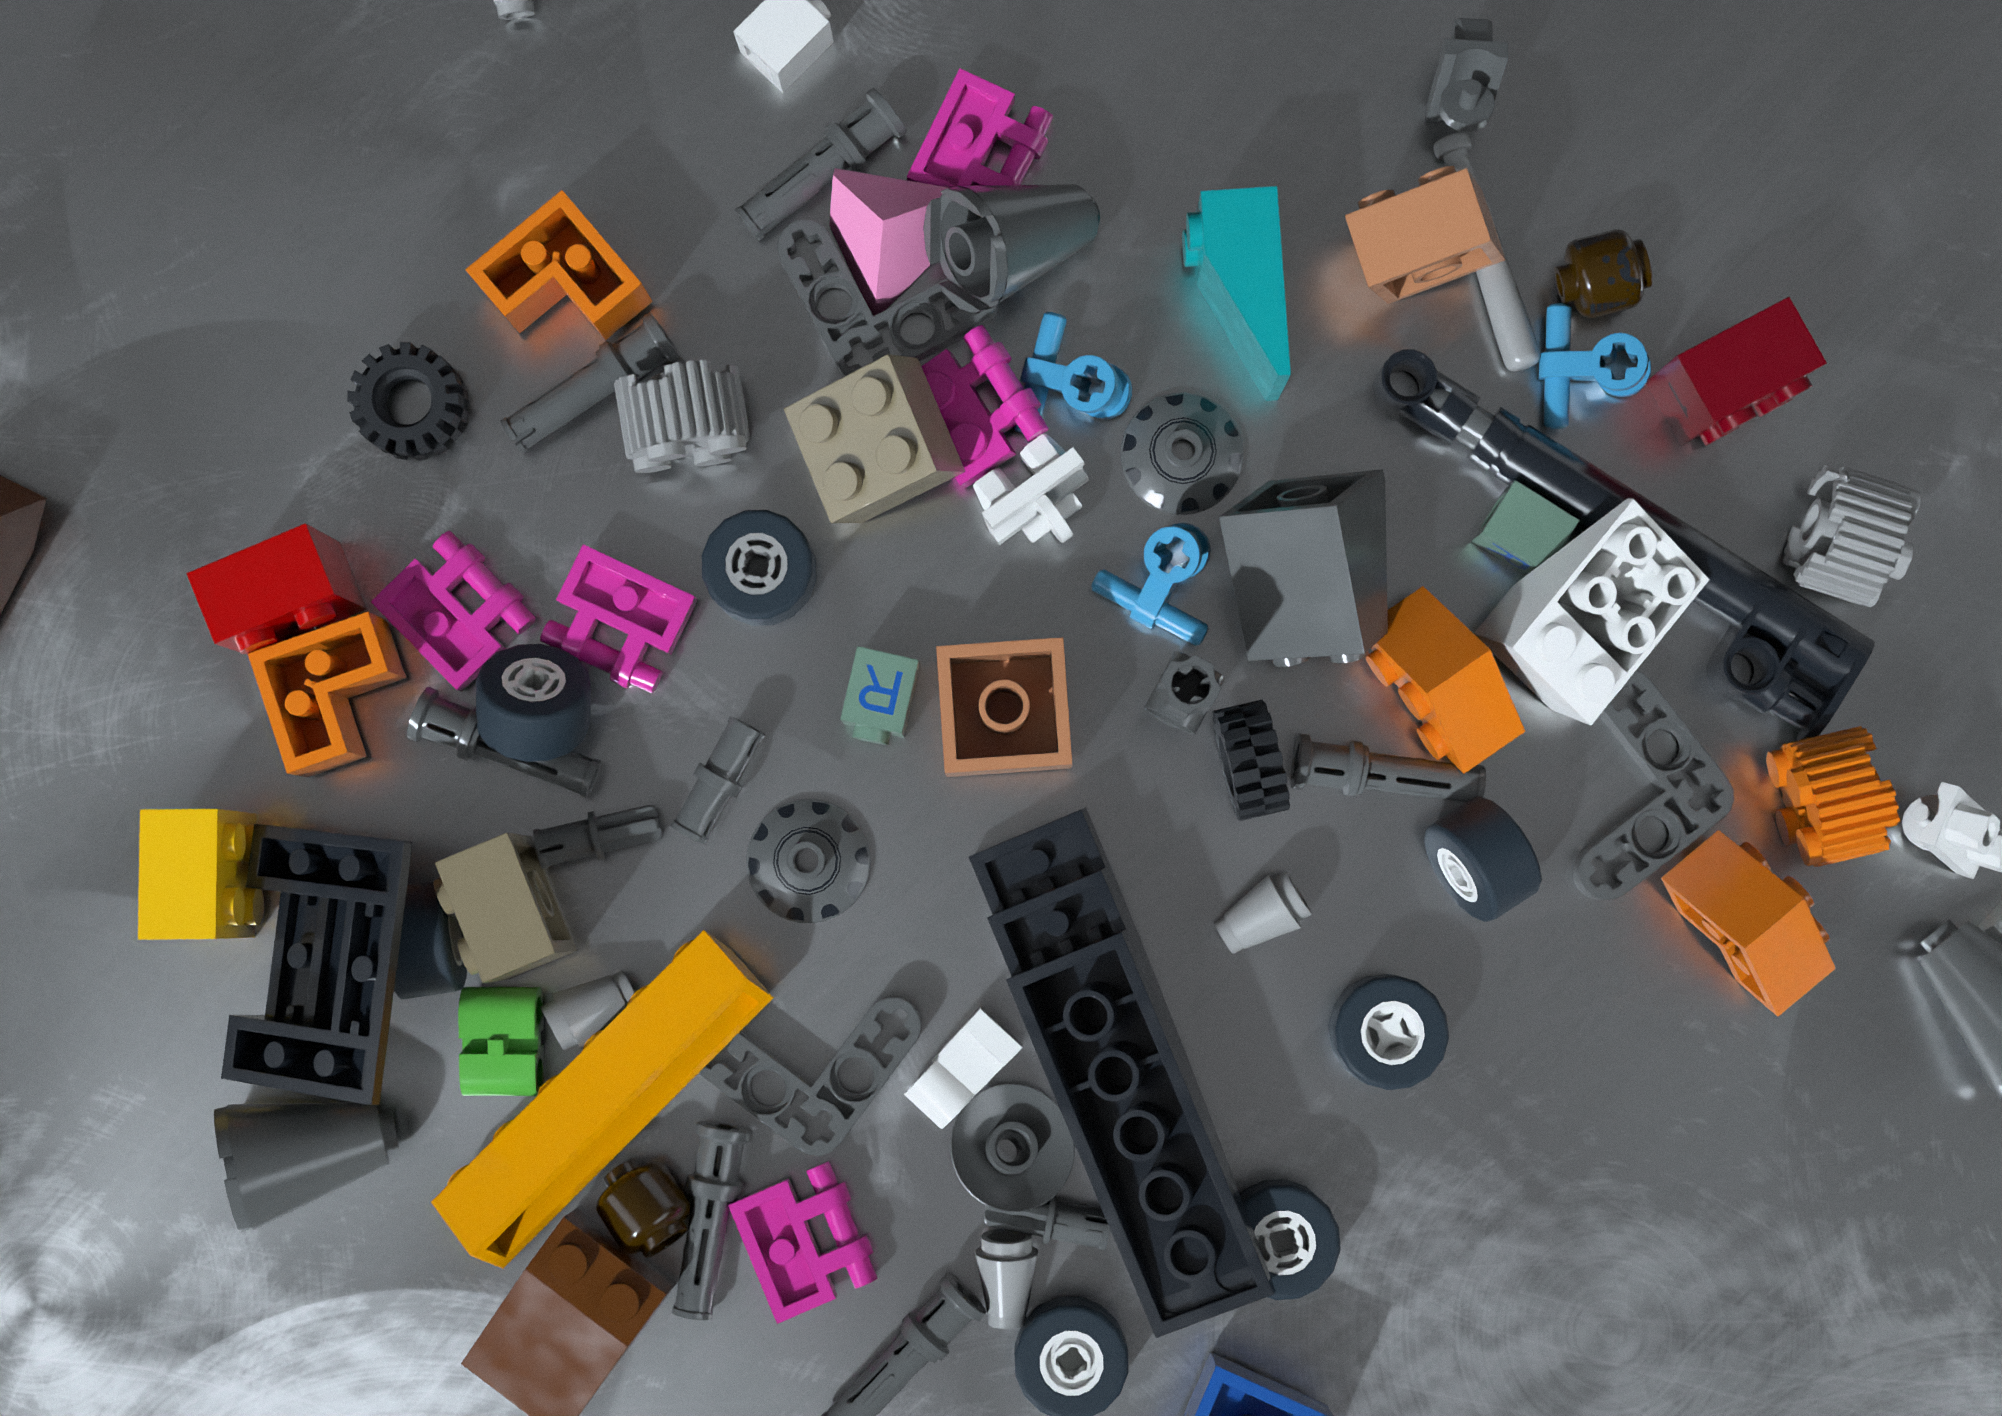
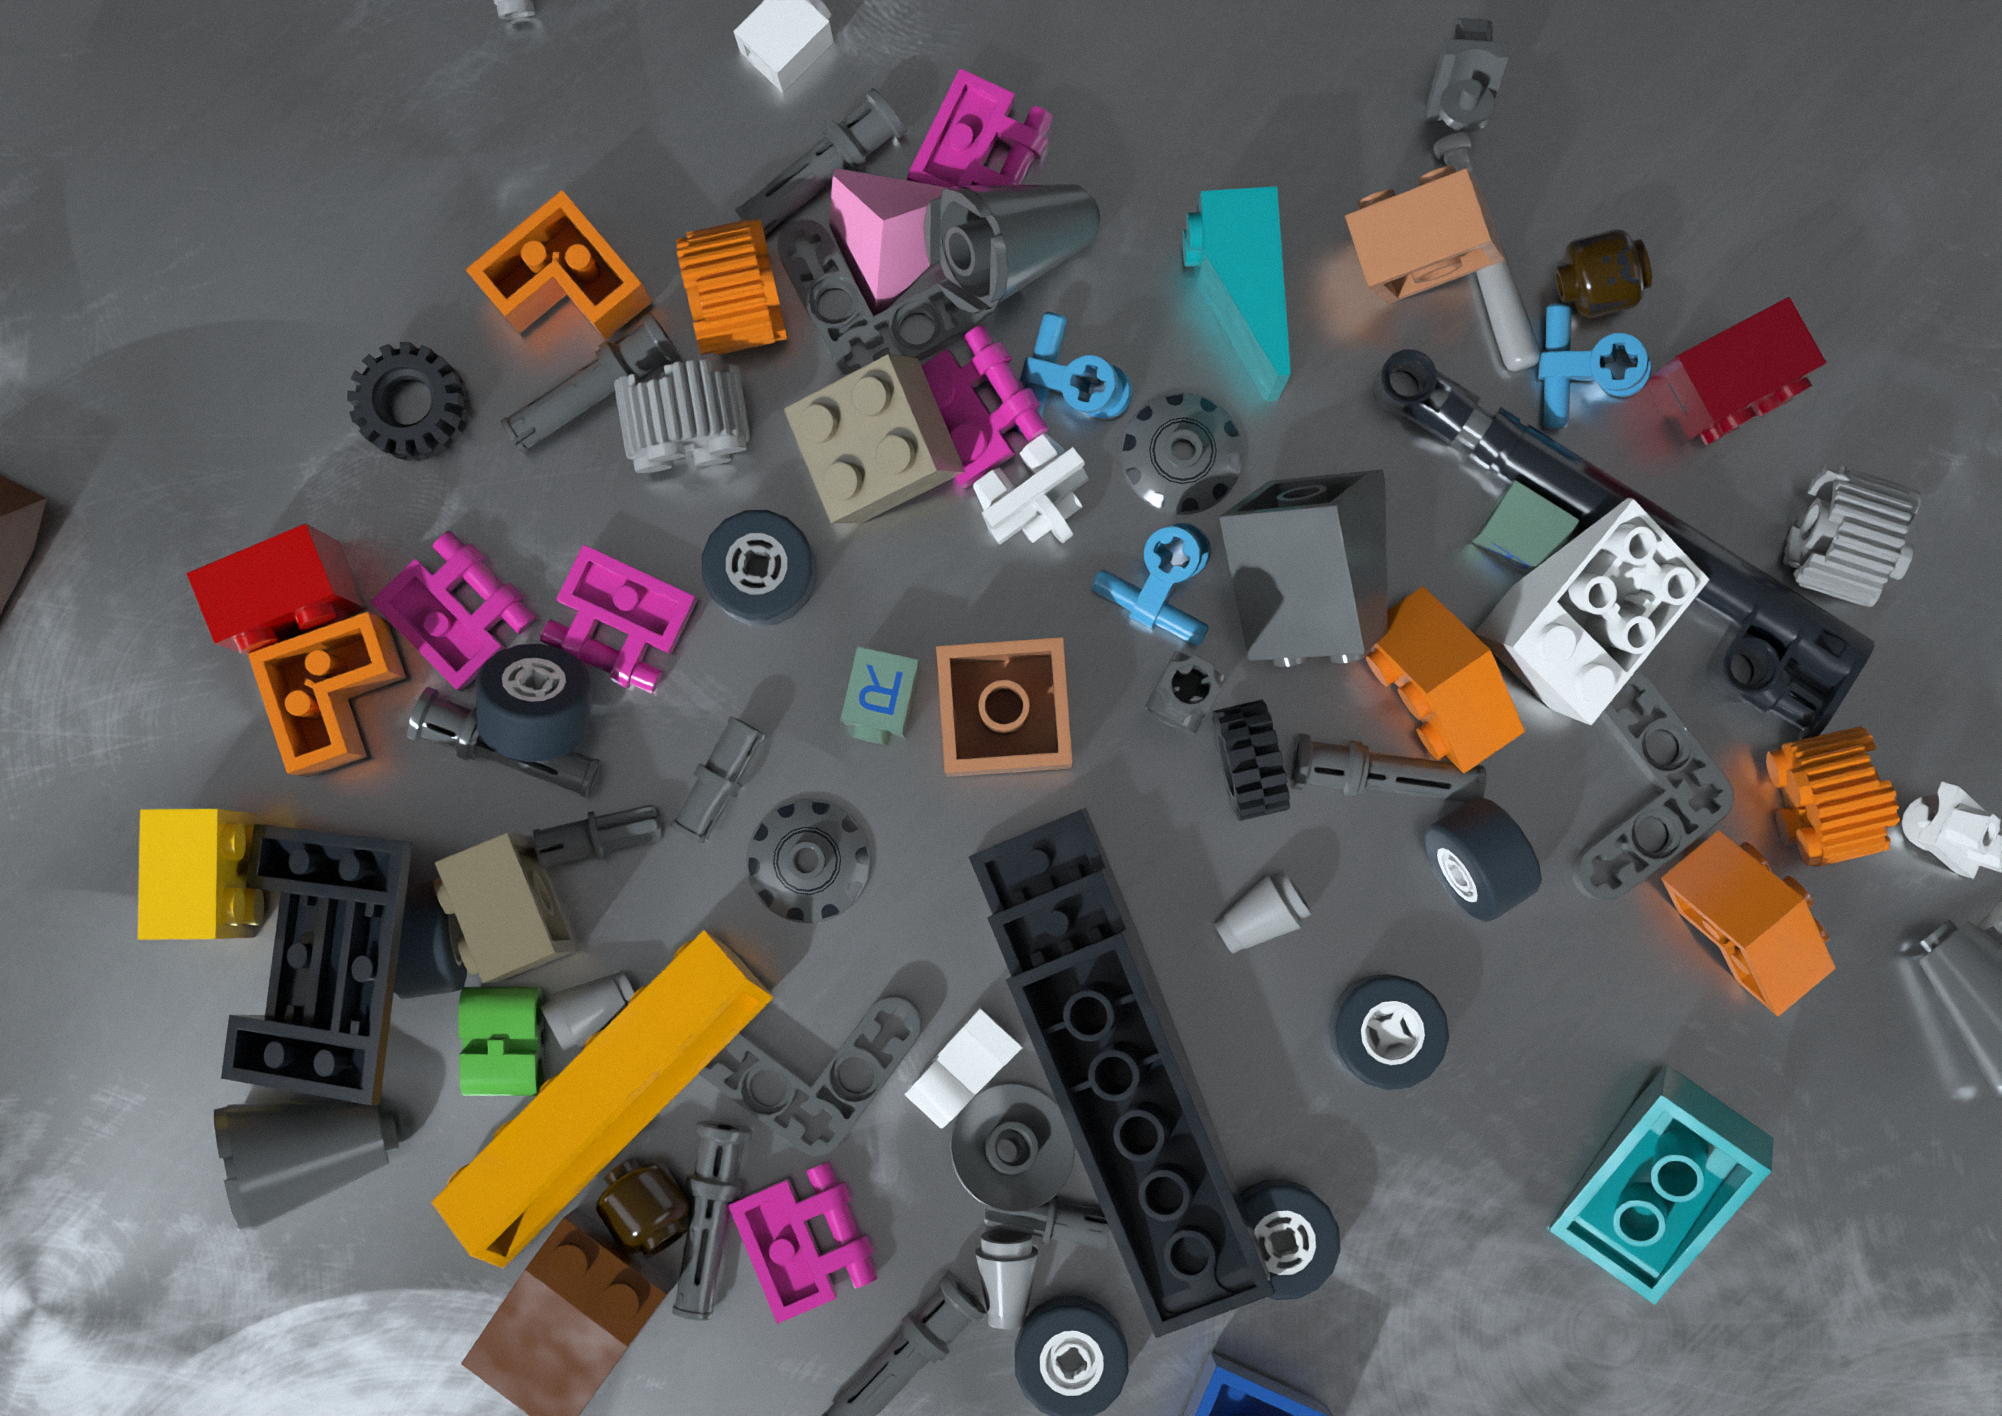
none -> orange brick [676,218,787,356]
none -> teal slope [1549,1064,1774,1305]

